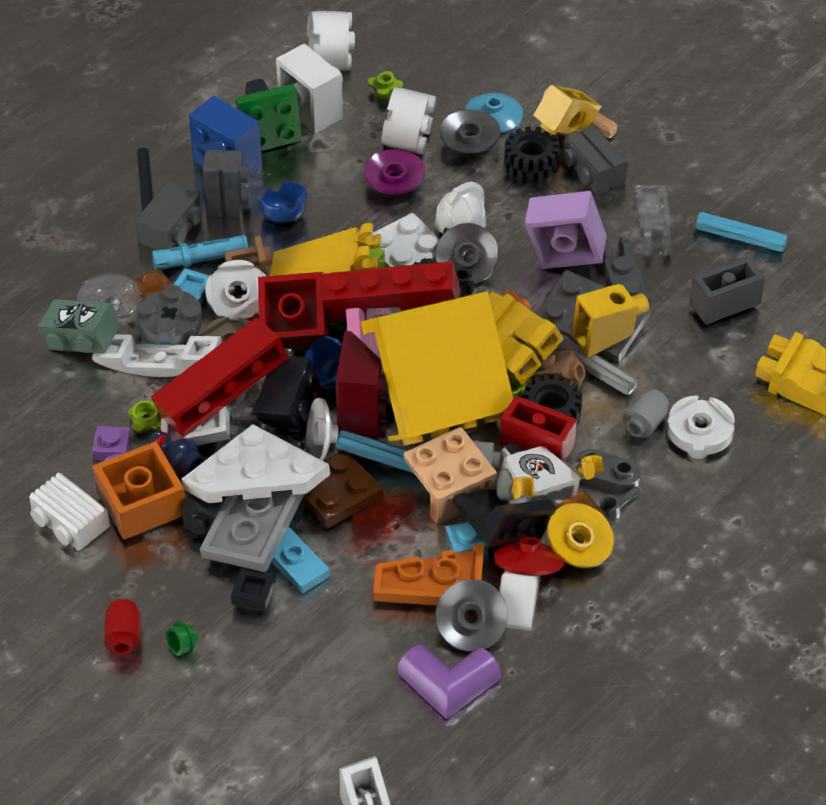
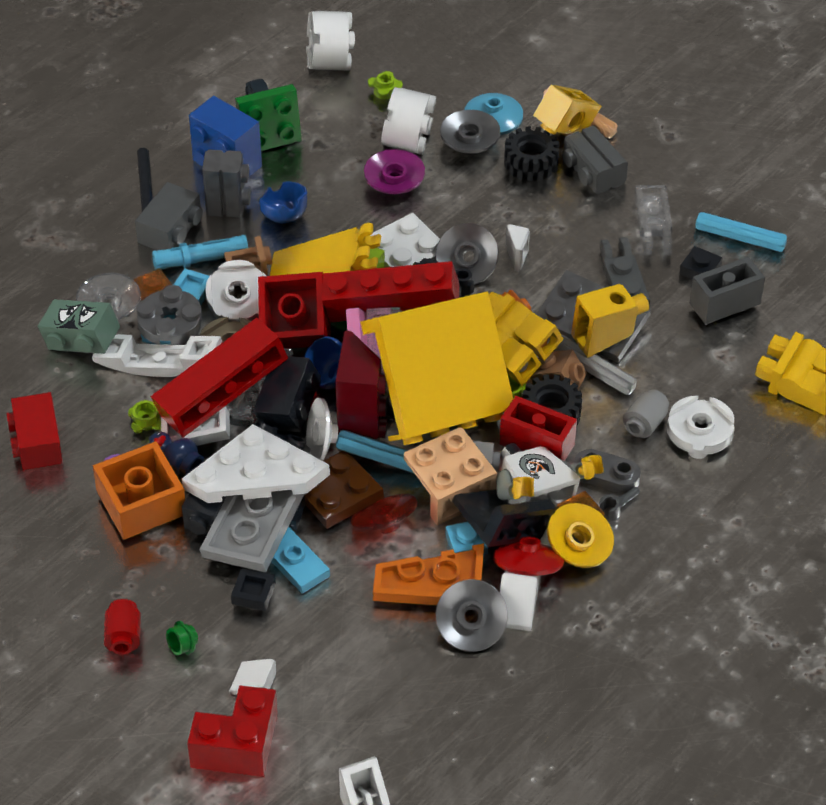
white brick [29,473,110,551] -> none
medium lavender plate [92,426,131,461] -> none
white brick [276,43,343,134] -> none
medium lavender brick [398,644,501,719] -> none
white helmet [434,181,486,236] -> none
lavender brick [524,191,607,269] -> none
none -> red brick [6,392,63,470]
none -> red brick [187,685,278,777]
none -> white slope [229,659,276,696]
none -> white slope [506,224,530,272]
none -> black plate [679,246,723,279]

